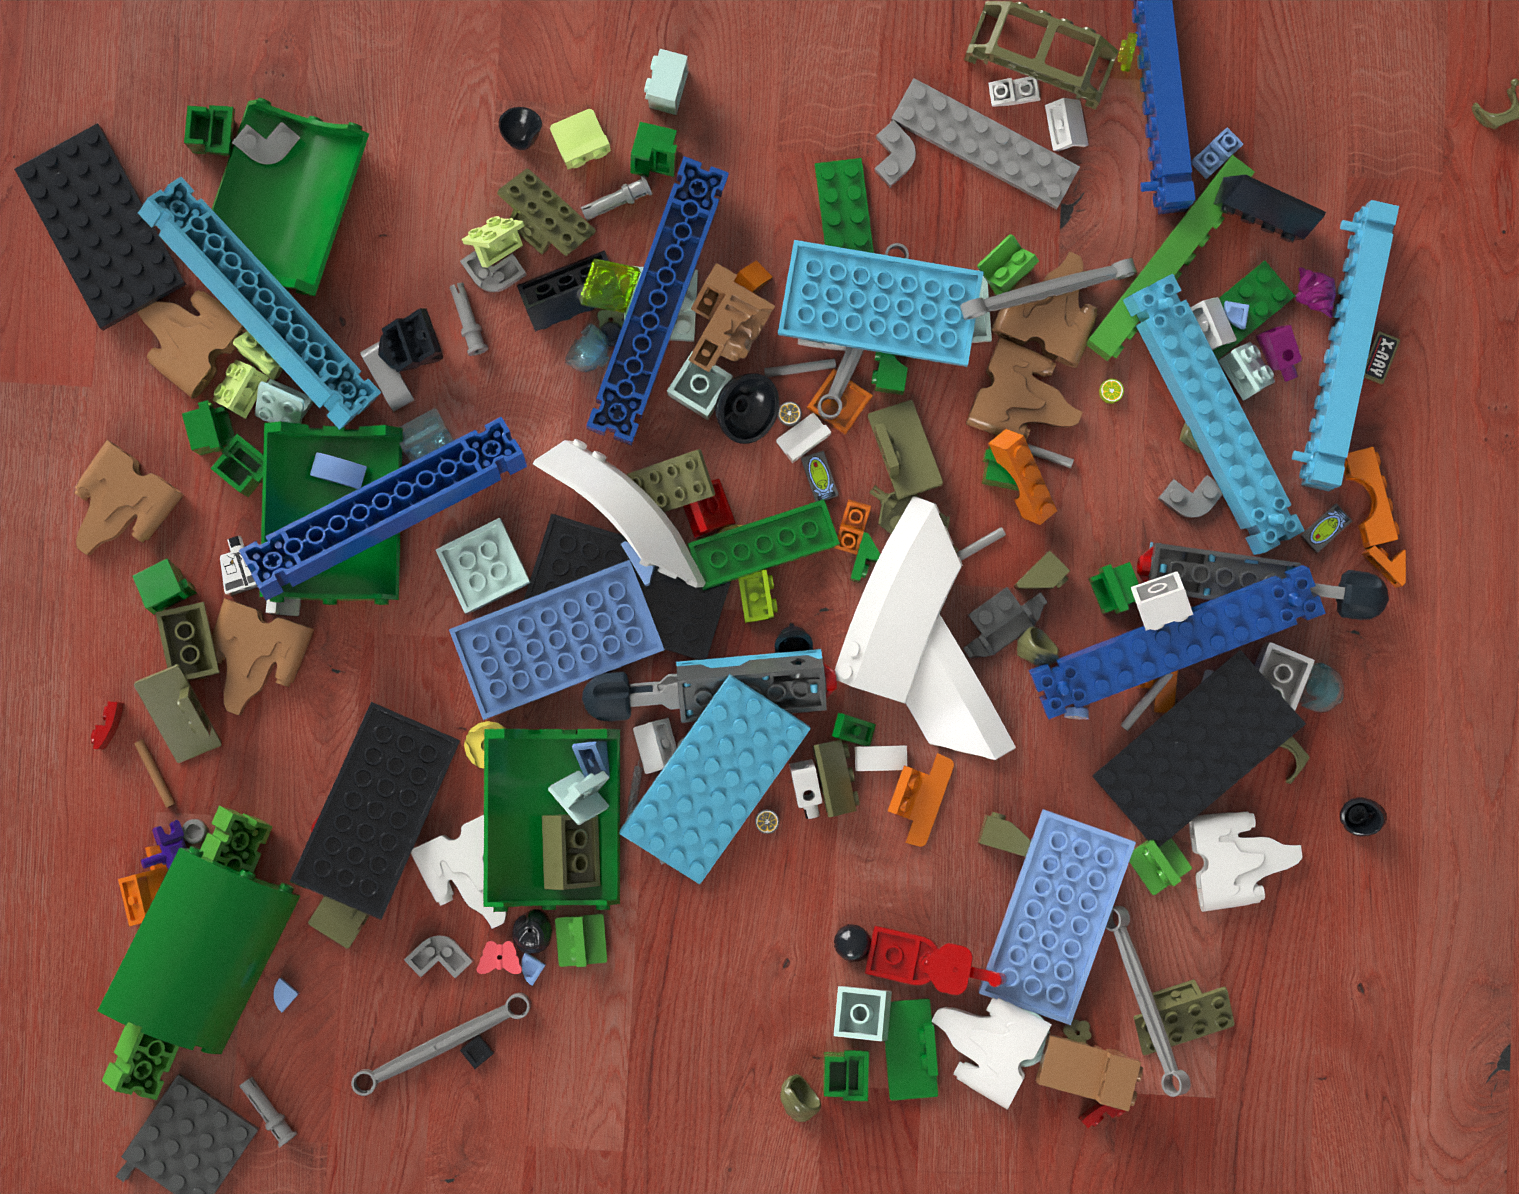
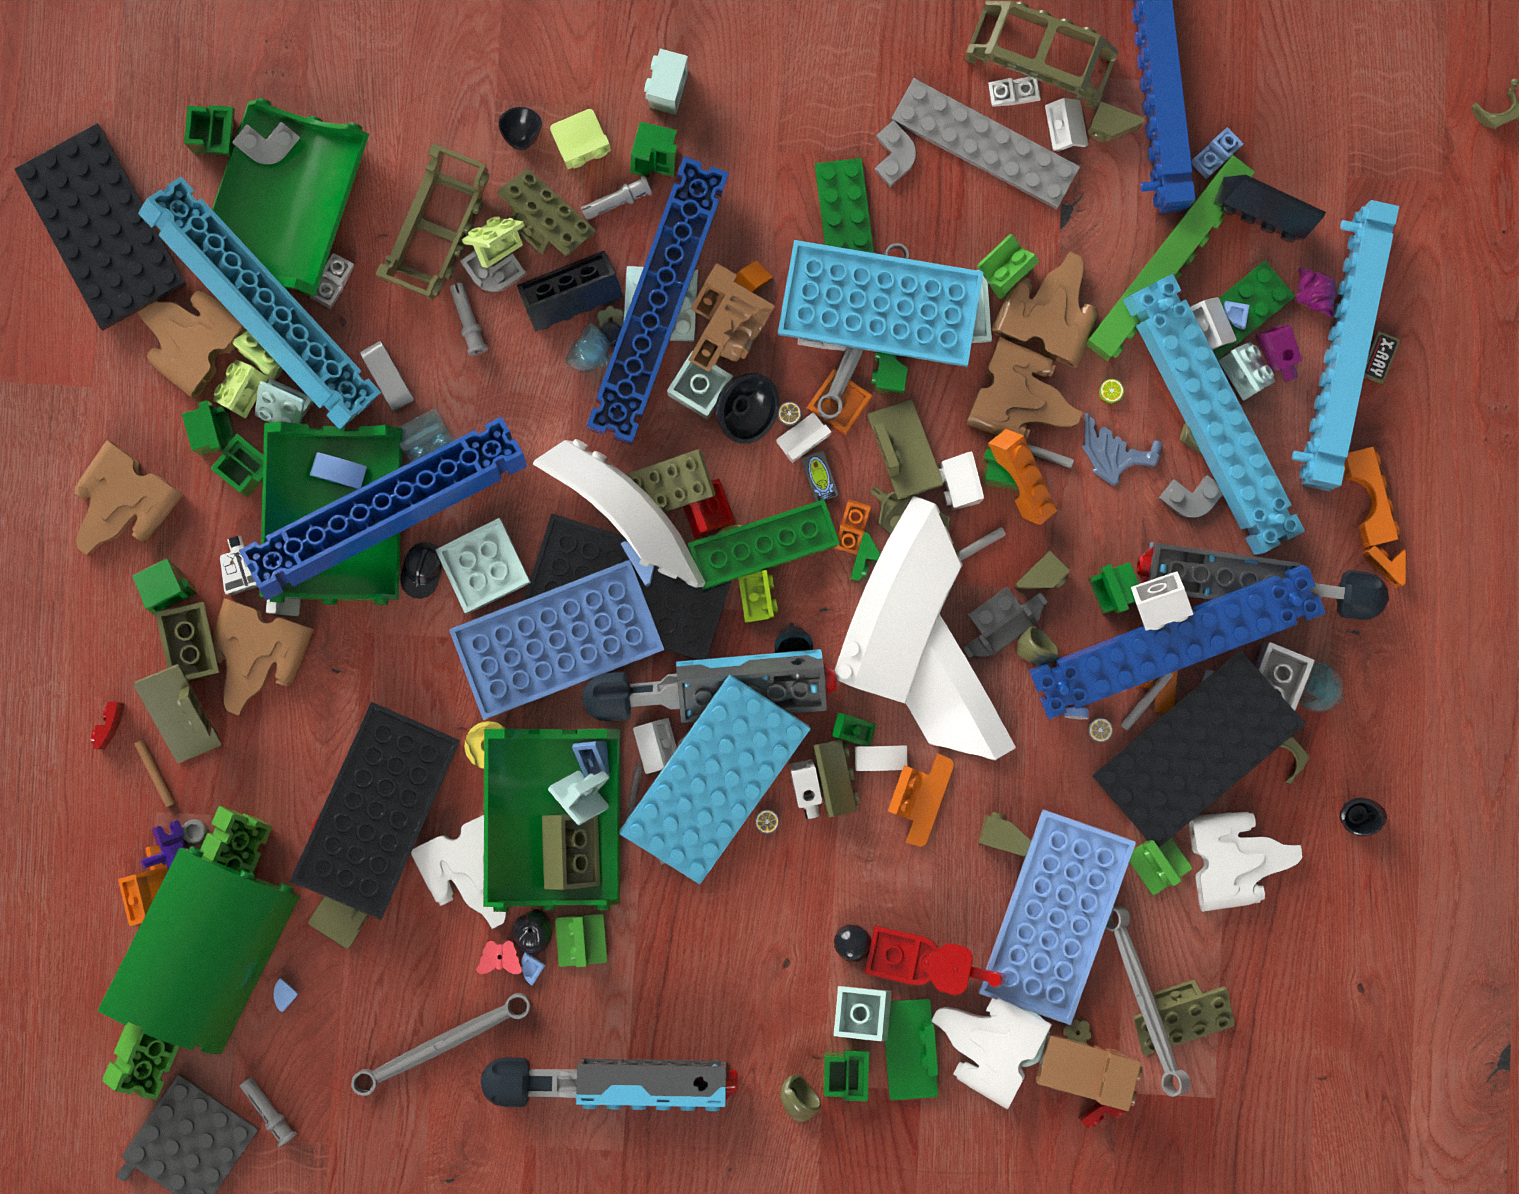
black piece [378,308,443,372] -> none
light grey plate [404,935,474,978] -> none
black tile [460,1034,495,1069] -> none
clear neon green plate [579,259,641,313] -> none
light grey bar [764,359,836,377] -> none
light grey piece [960,258,1137,320] -> none
clear neon green plate [1117,32,1138,72] -> none
tile [1300,503,1352,553] -> none
none -> white slope [310,253,354,309]
none -> olive windscreen [376,143,490,301]
none -> black piece [400,542,443,599]
none -> piece [480,1057,738,1111]
none -> white slope [938,451,984,510]
none -> sand blue animal [1082,413,1163,486]
none -> olive slope [1087,101,1145,142]
none -> light grey tile [1088,718,1113,742]

